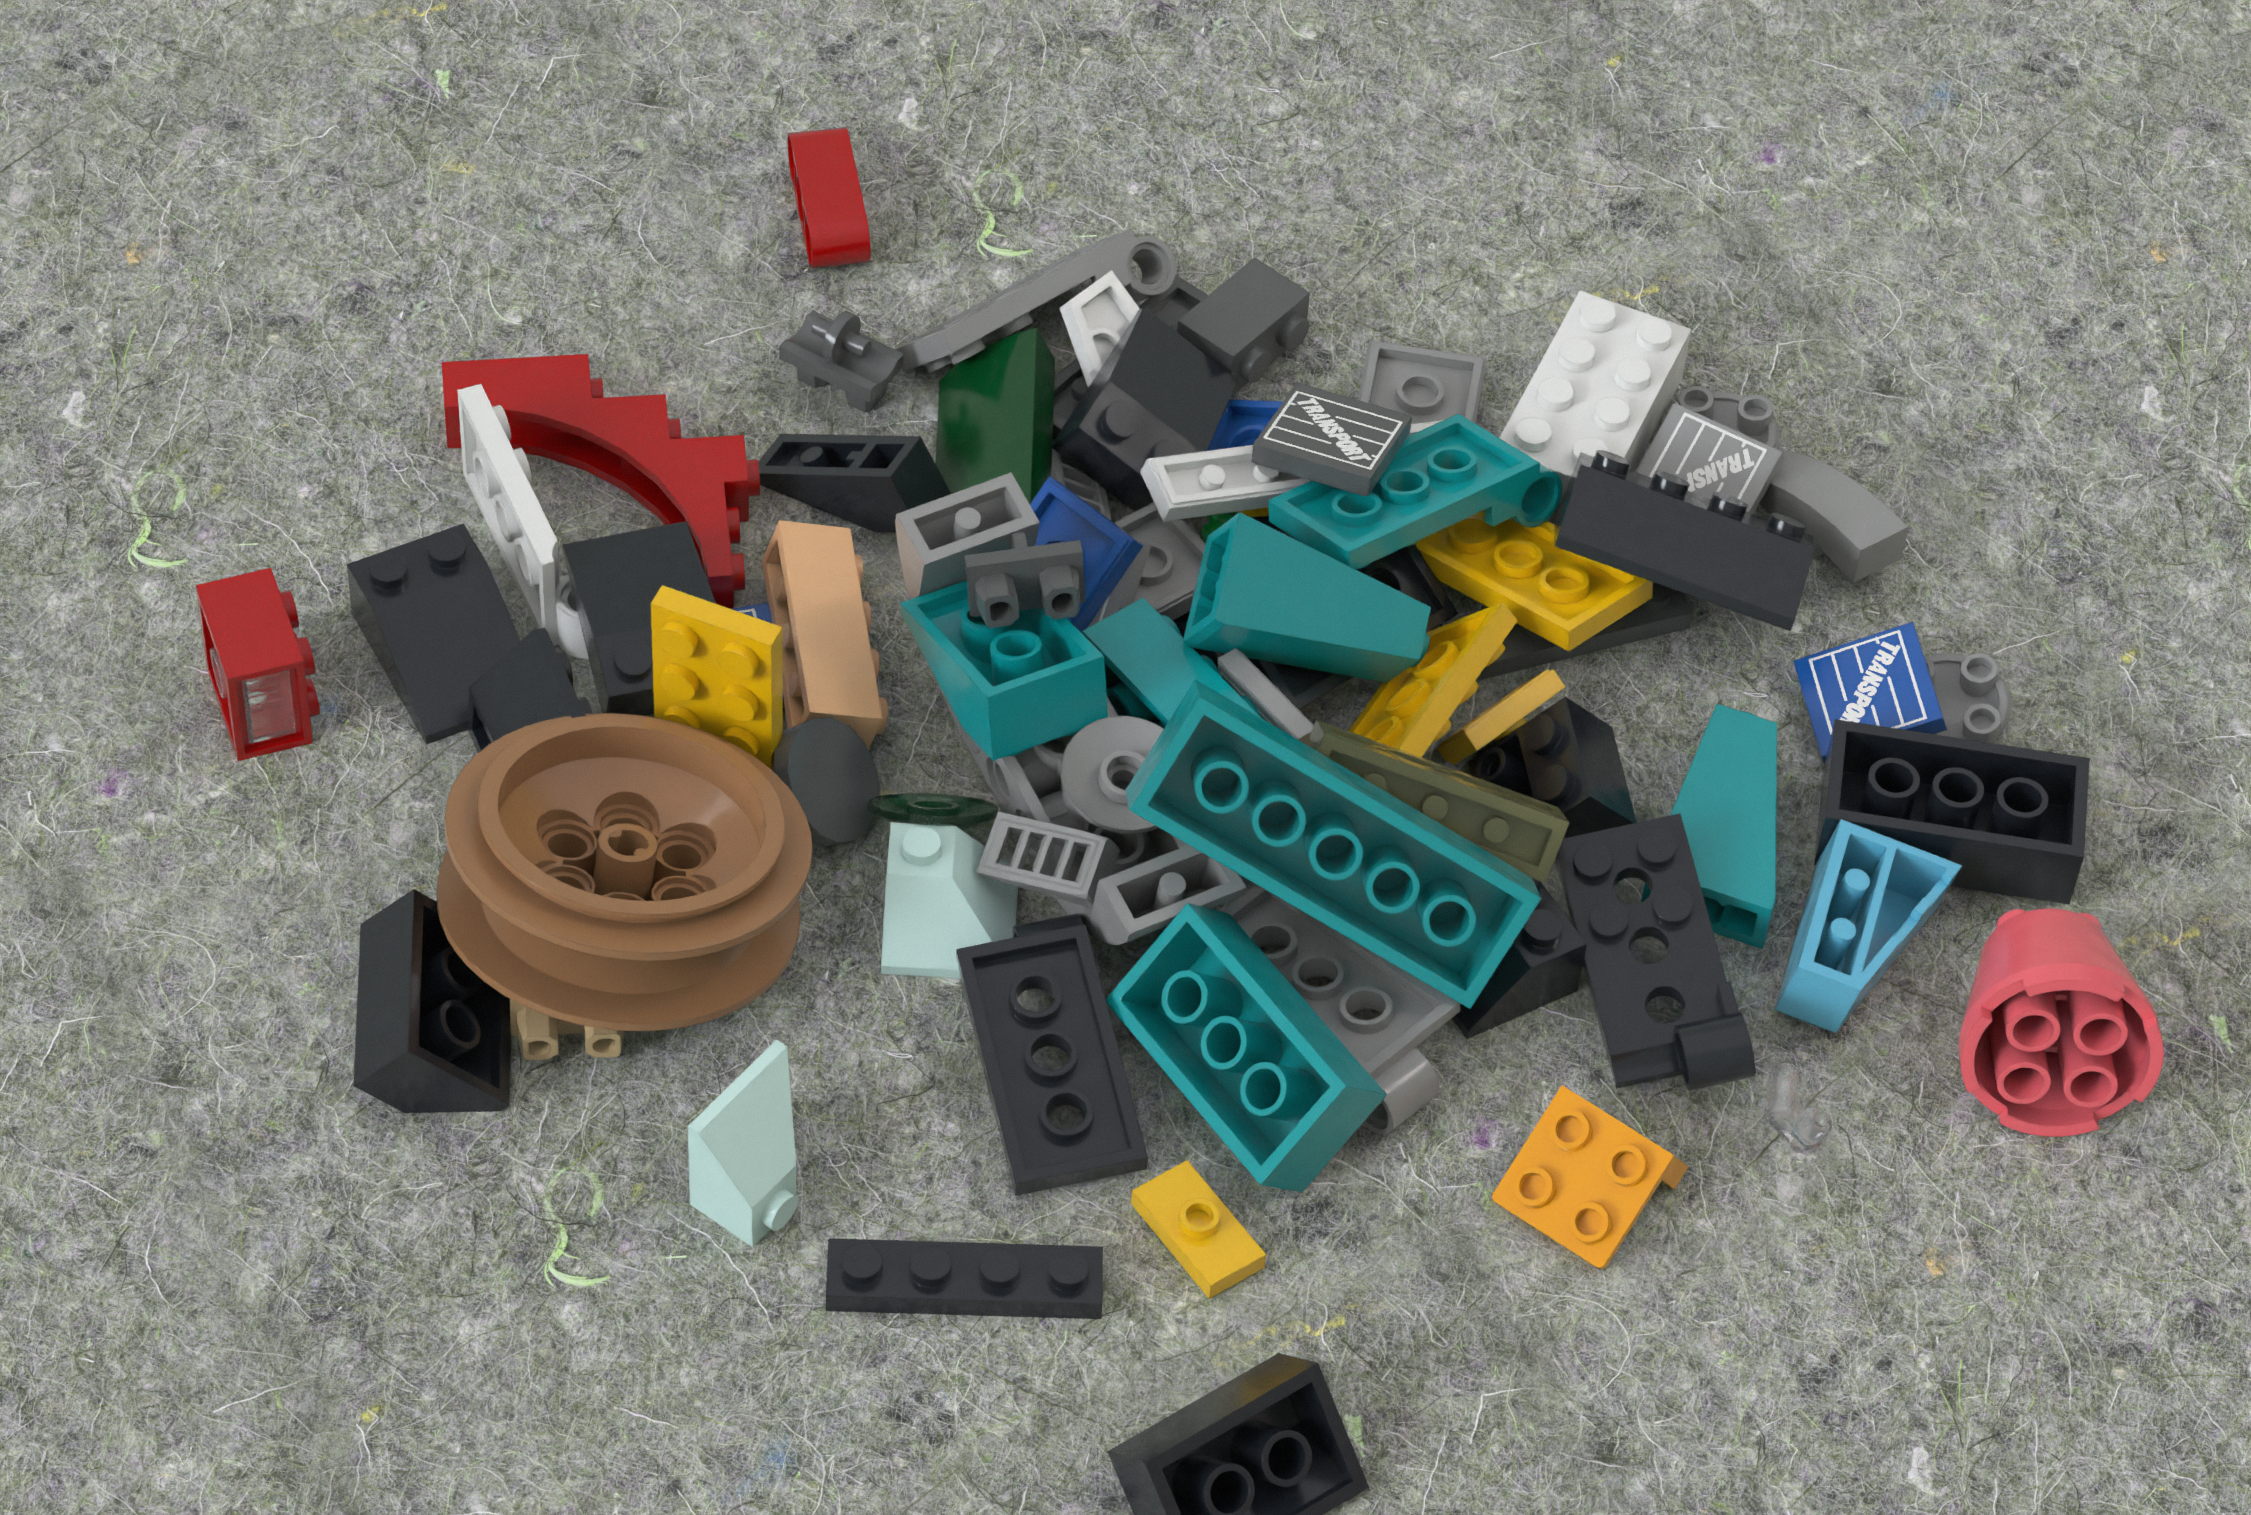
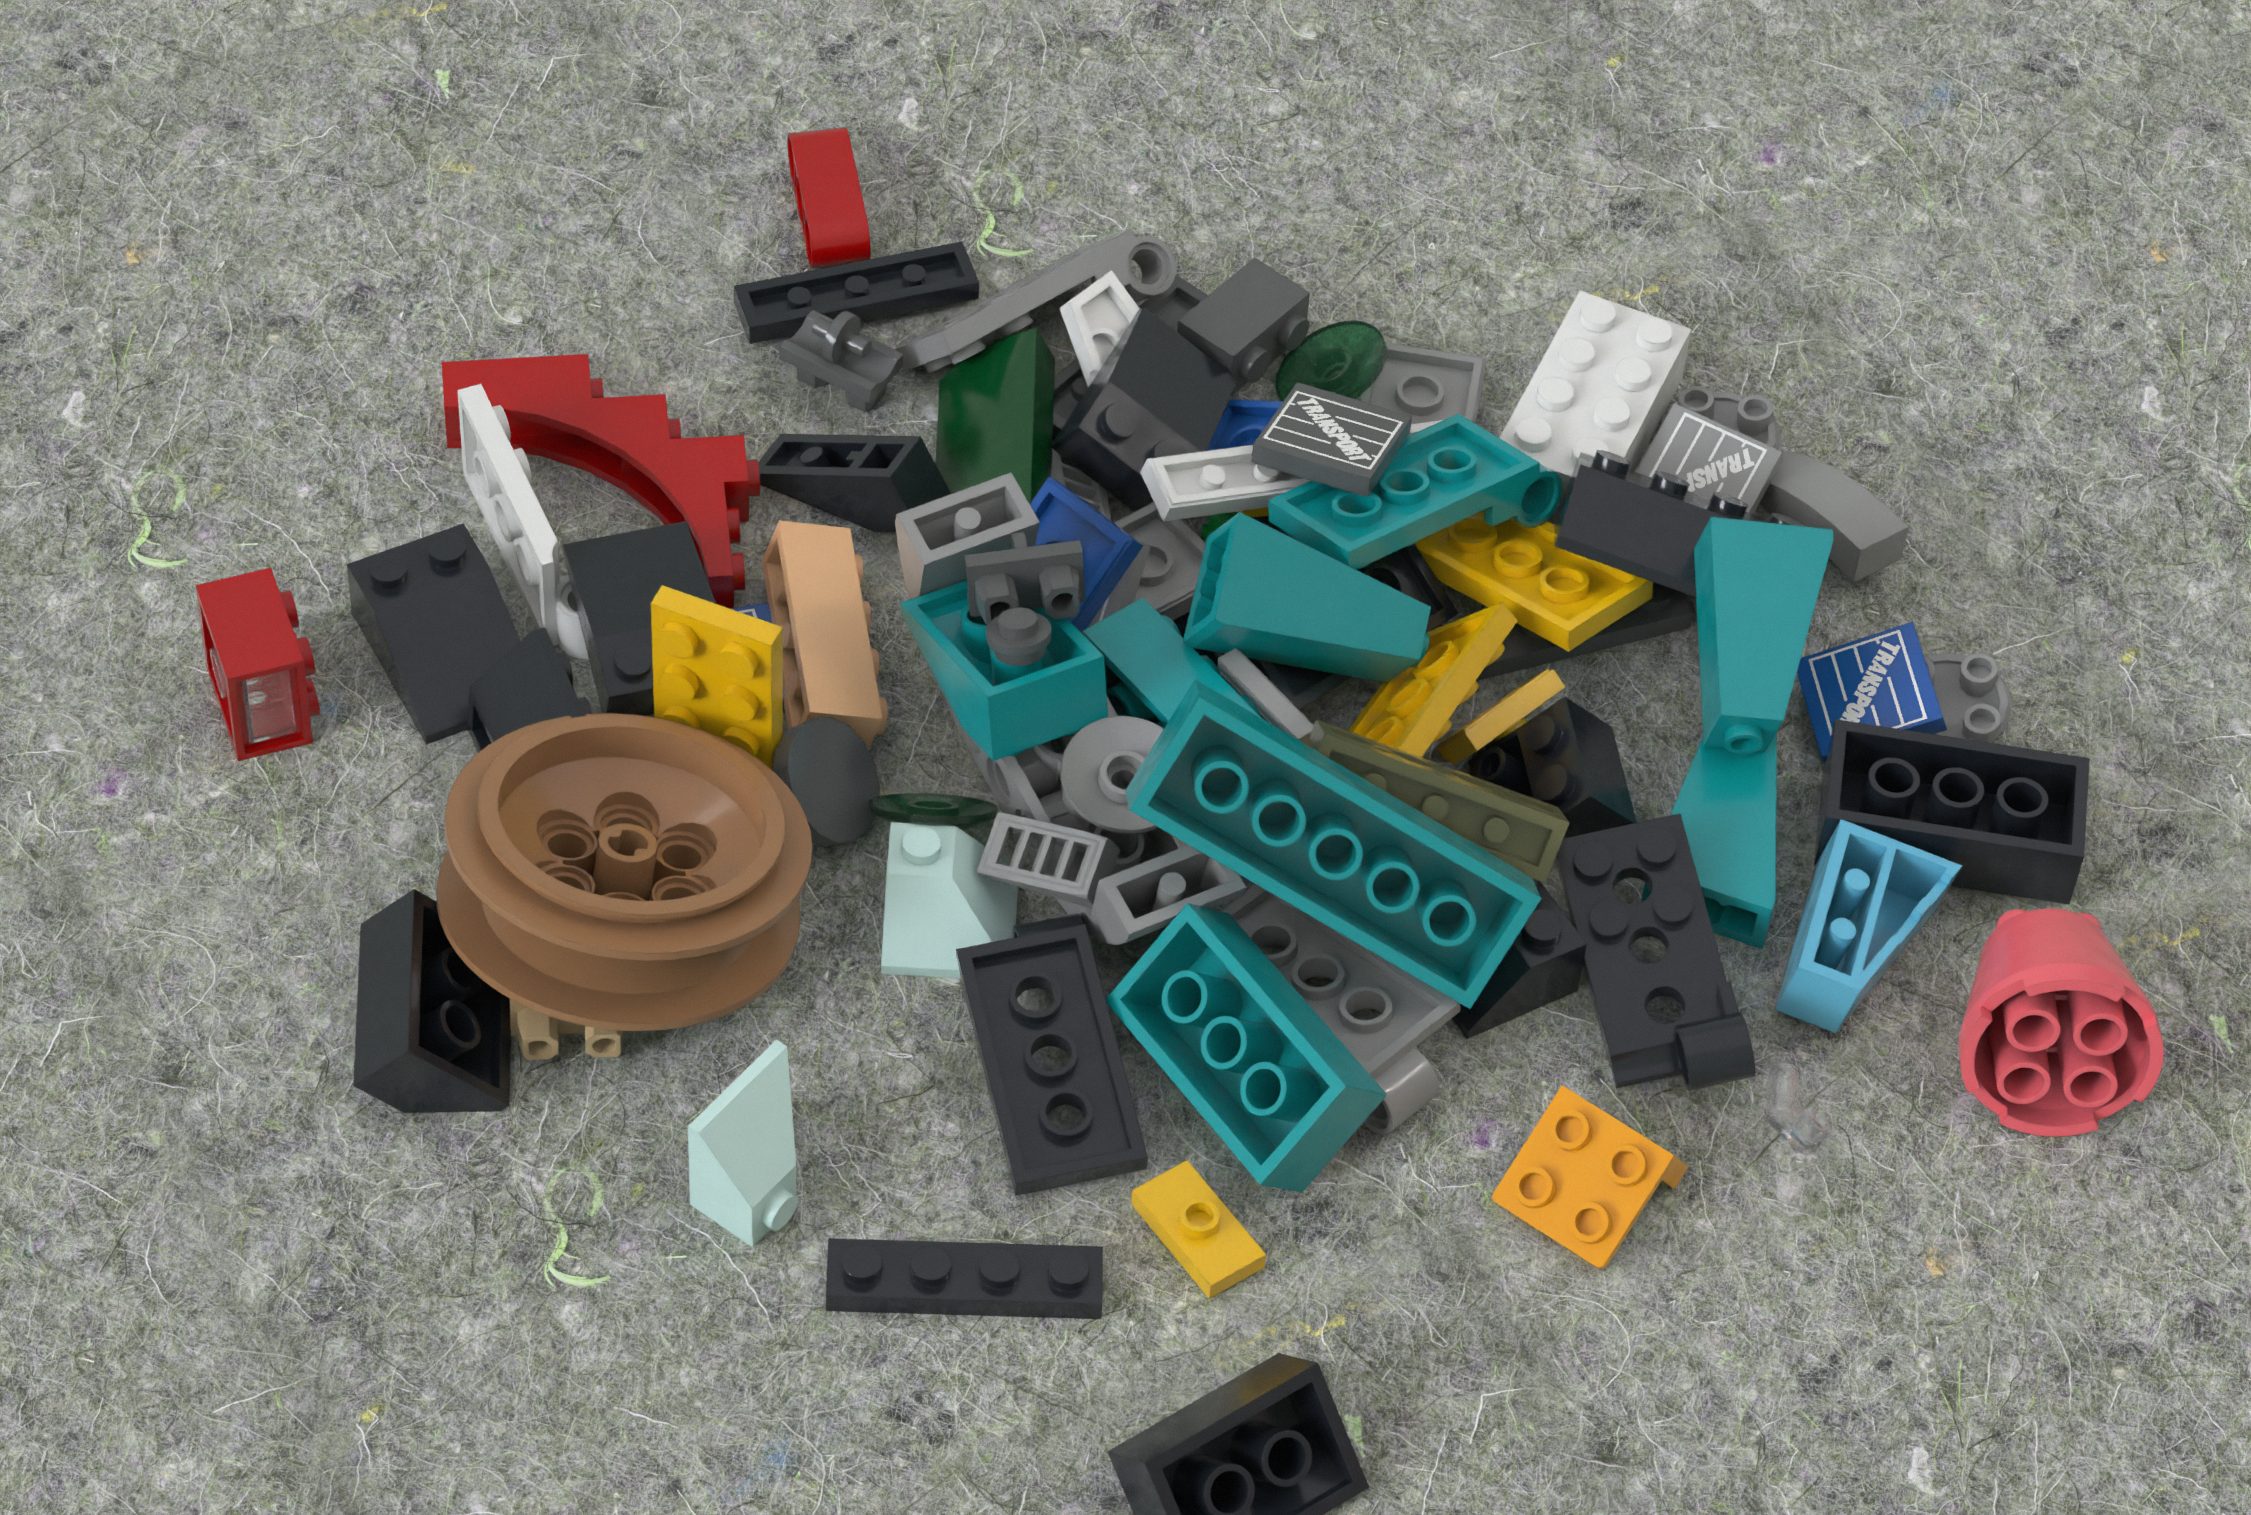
none -> black plate [734,241,979,344]
none -> dark grey plate [986,607,1052,666]
none -> clear green dish [1275,320,1387,402]
none -> teal slope [1694,517,1833,754]

